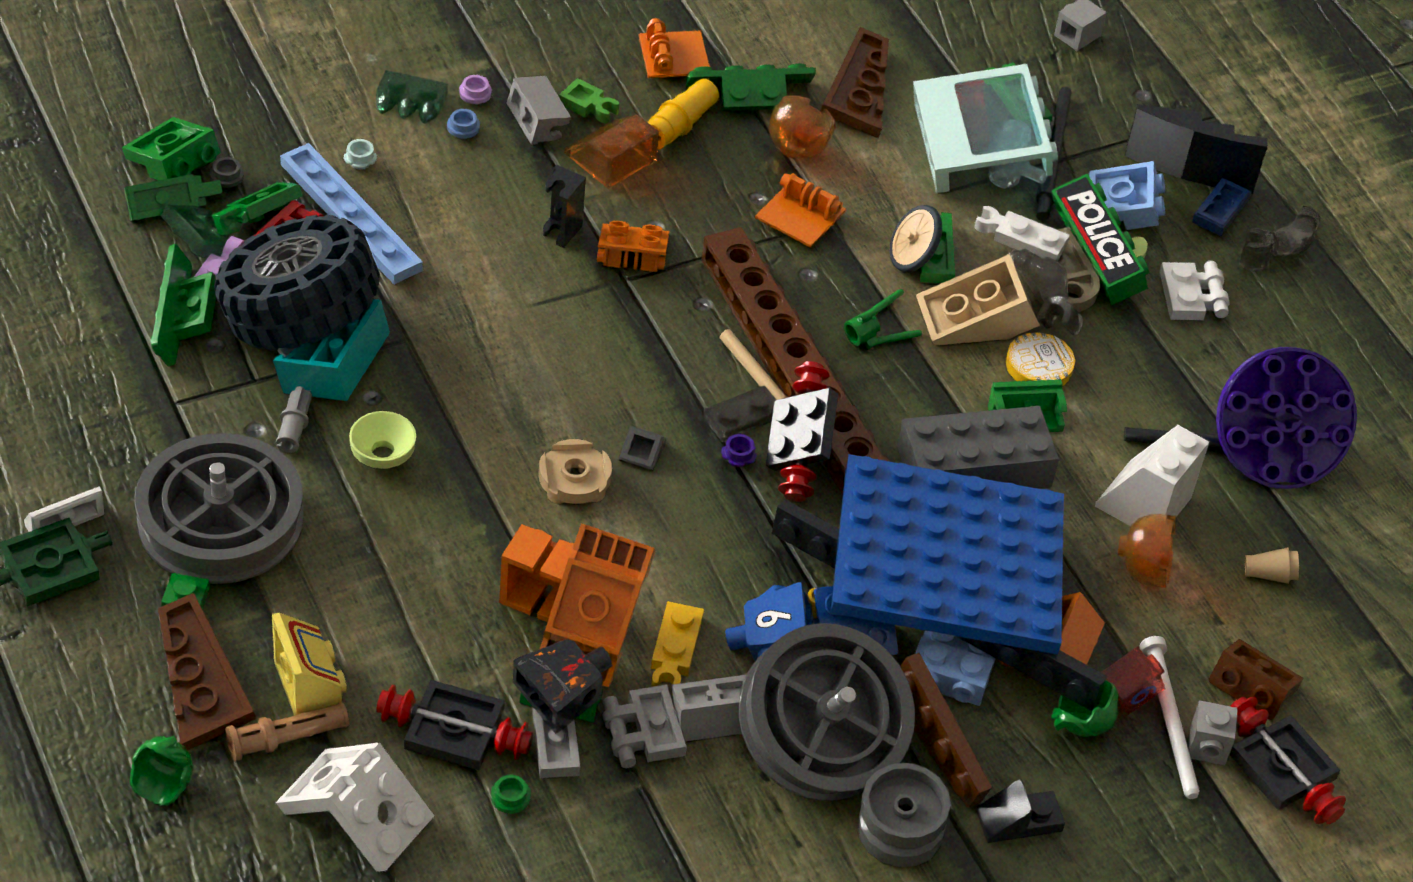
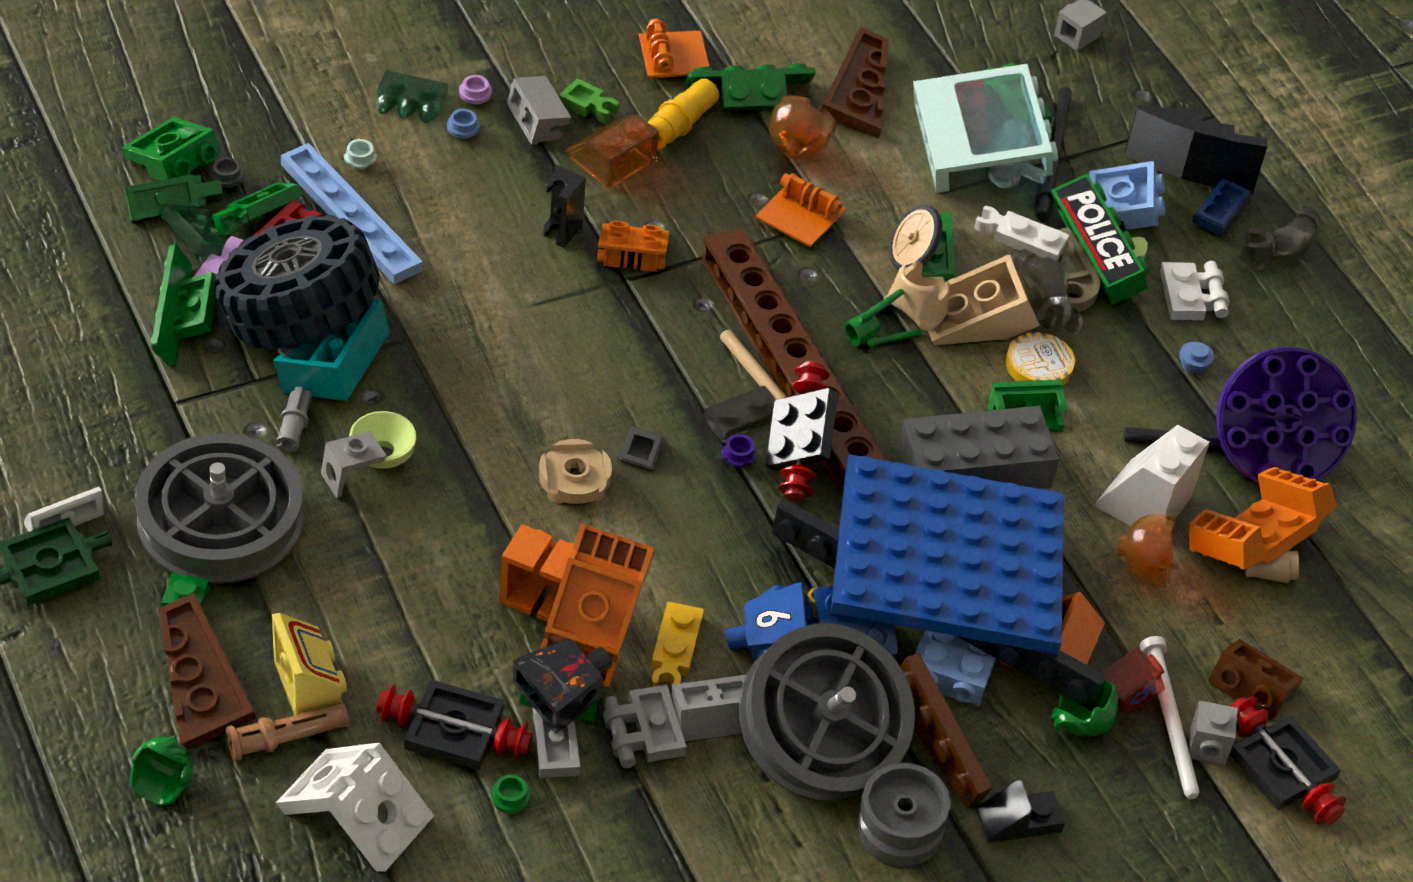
none -> light grey bracket [321,431,386,498]
none -> tan hair [883,261,951,331]
none -> medium blue plate [1179,342,1214,373]
none -> orange plate [1189,467,1337,570]

